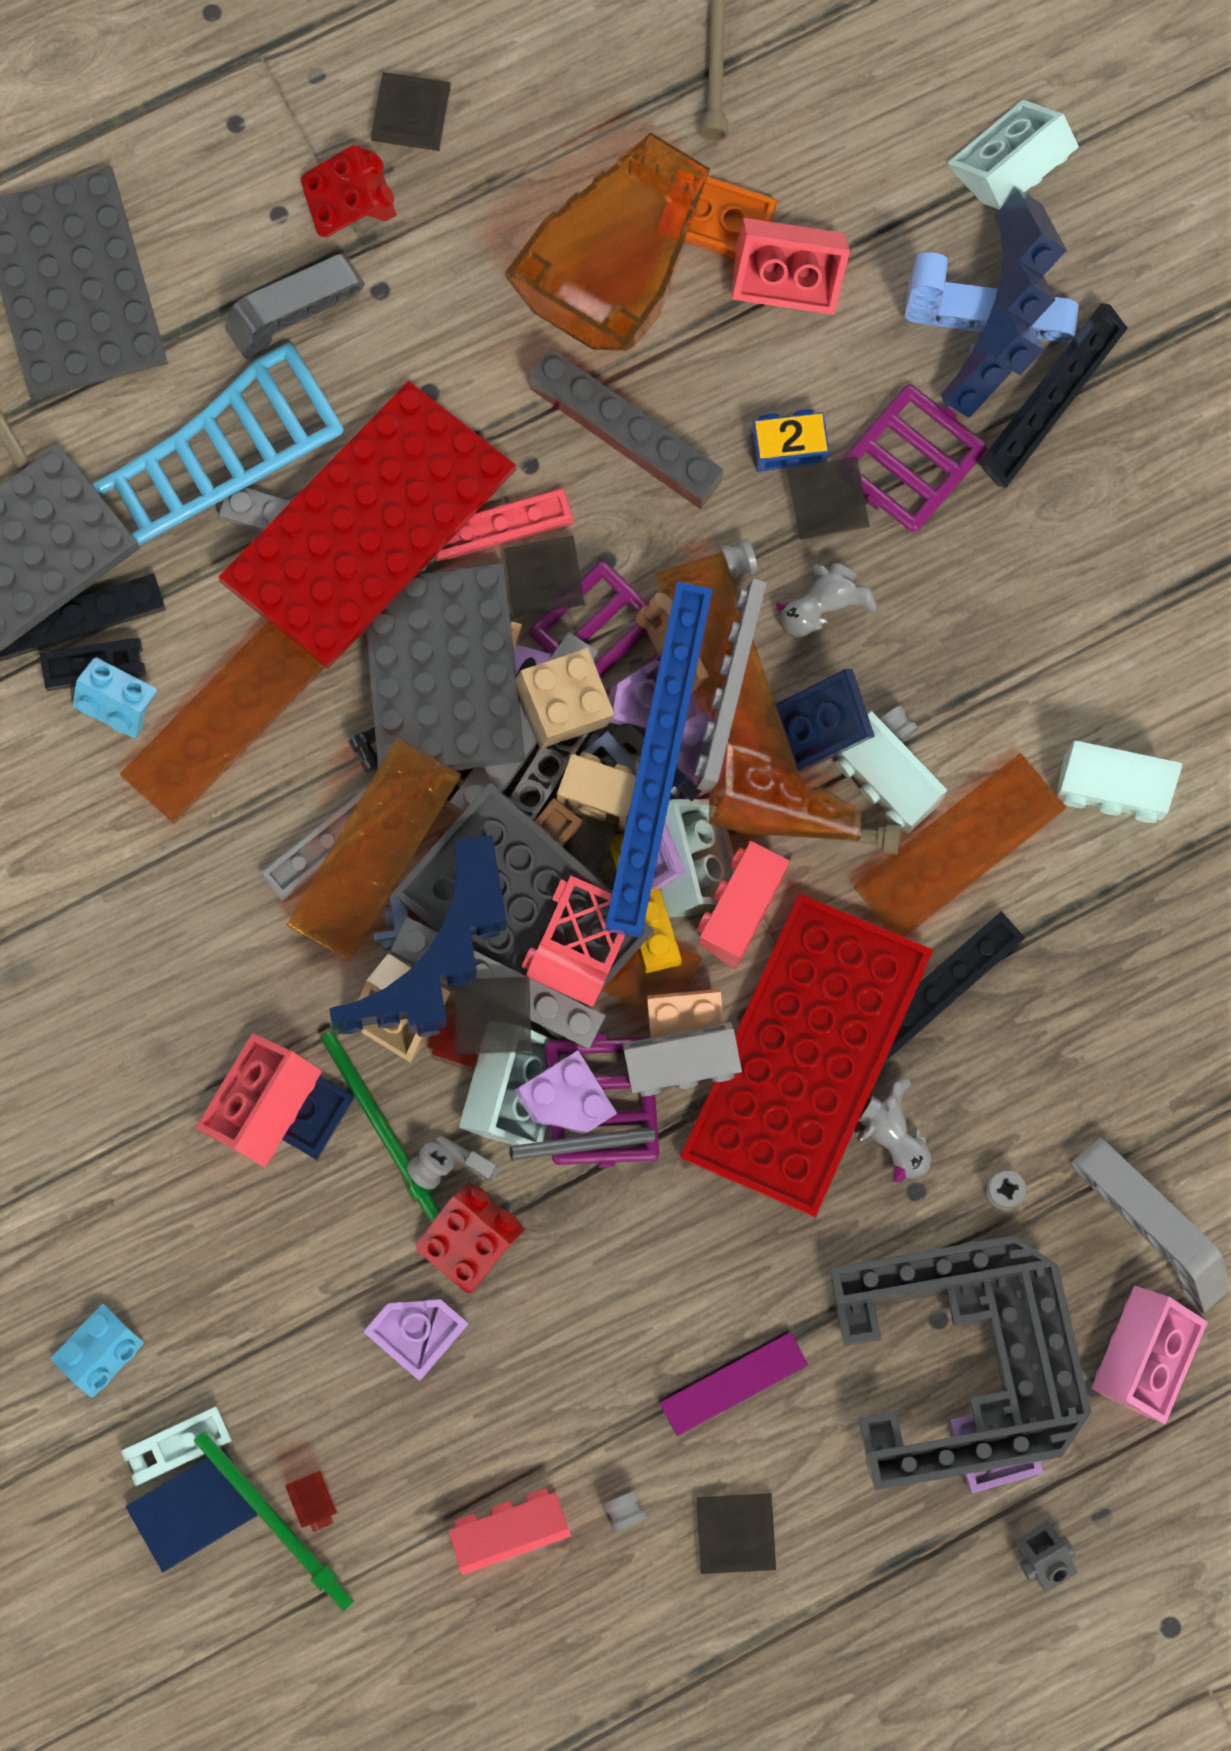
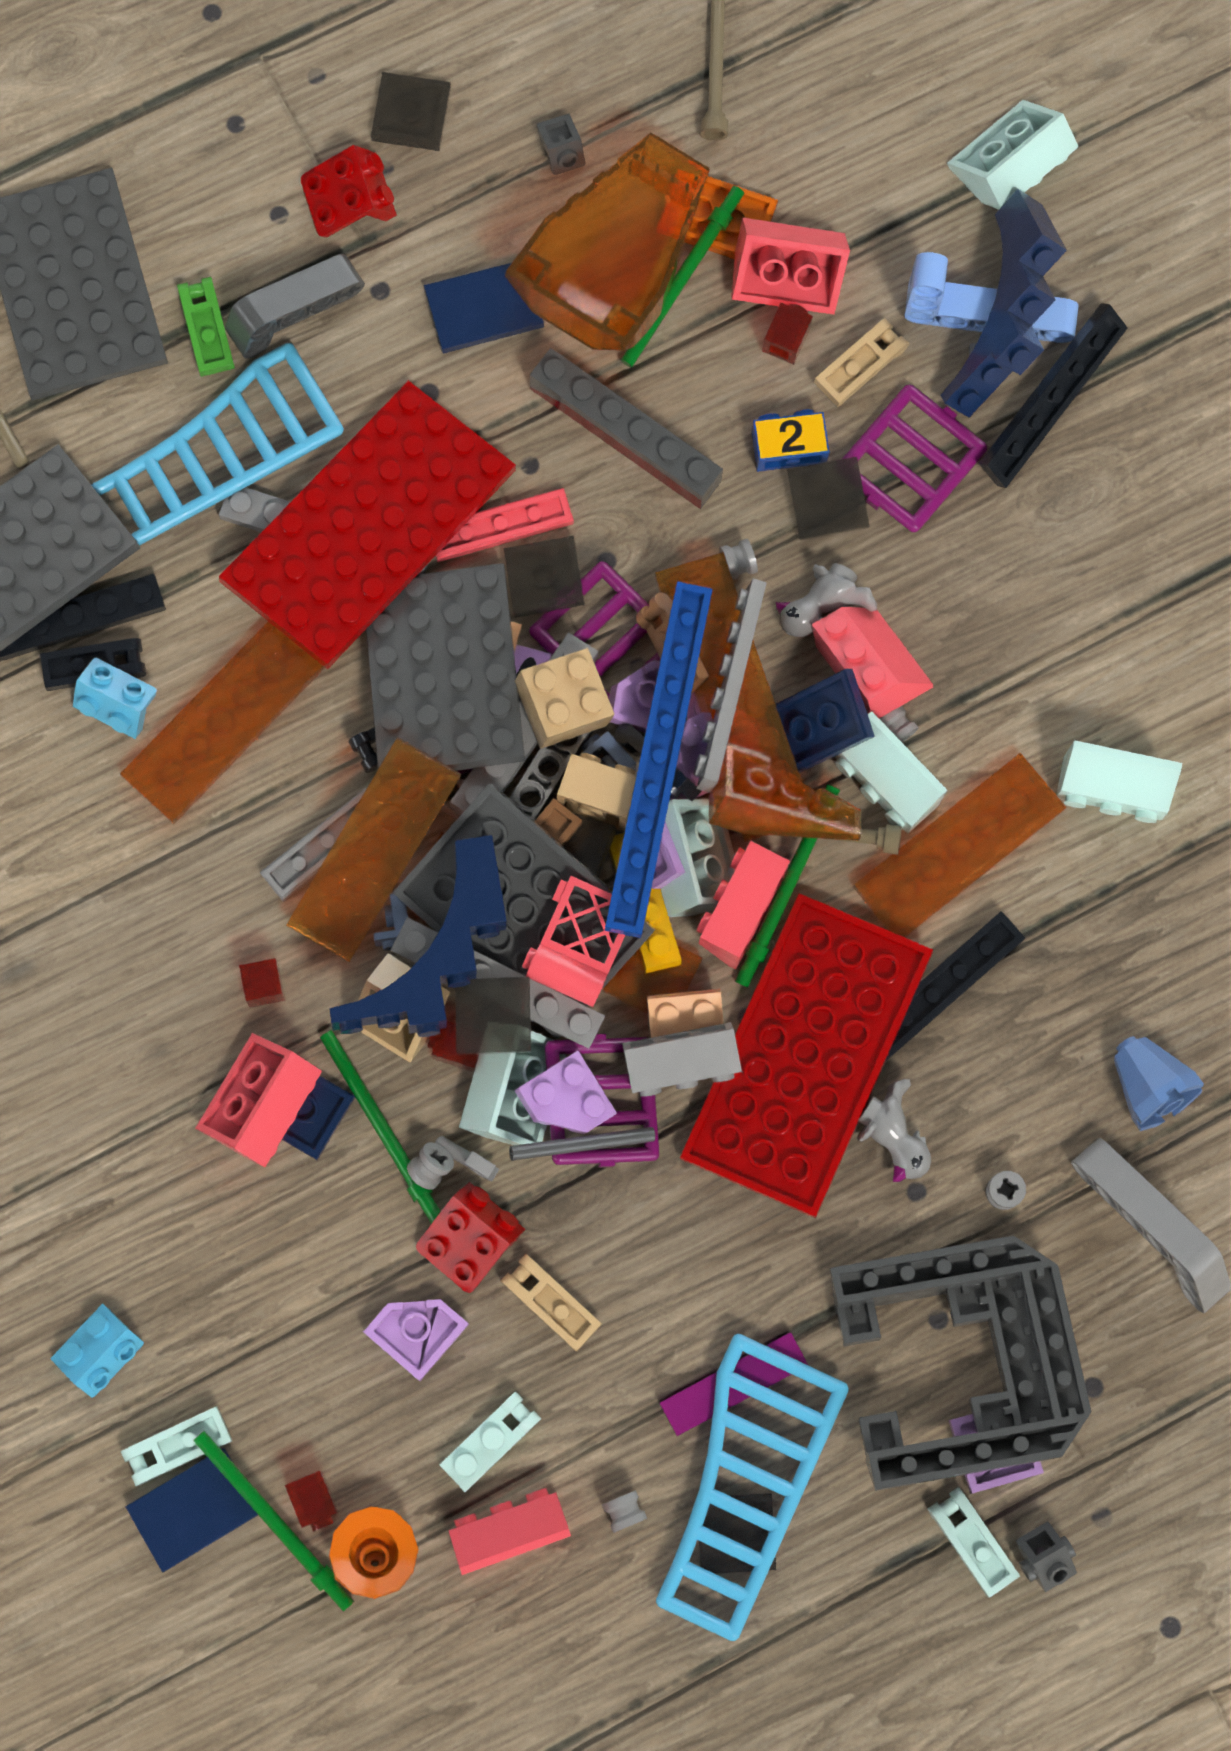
bright pink slope [1091,1286,1208,1424] -> none
none -> bright green plate [177,276,235,377]
none -> clear red brick [239,958,286,1008]
none -> orange hat [329,1506,419,1599]
none -> dark blue tile [424,259,544,354]
none -> light aqua plate [439,1391,542,1492]
none -> tan plate [500,1253,602,1352]
none -> dark grey bracket [537,114,586,175]
none -> green bar [621,186,745,368]
none -> medium azure bar [656,1334,849,1641]
none -> green bar [735,784,840,988]
none -> clear red brick [762,303,813,365]
none -> coral slope [812,607,933,719]
none -> tan plate [814,318,910,407]
none -> light aqua plate [927,1487,1020,1598]
none -> medium blue cone [1114,1036,1204,1131]

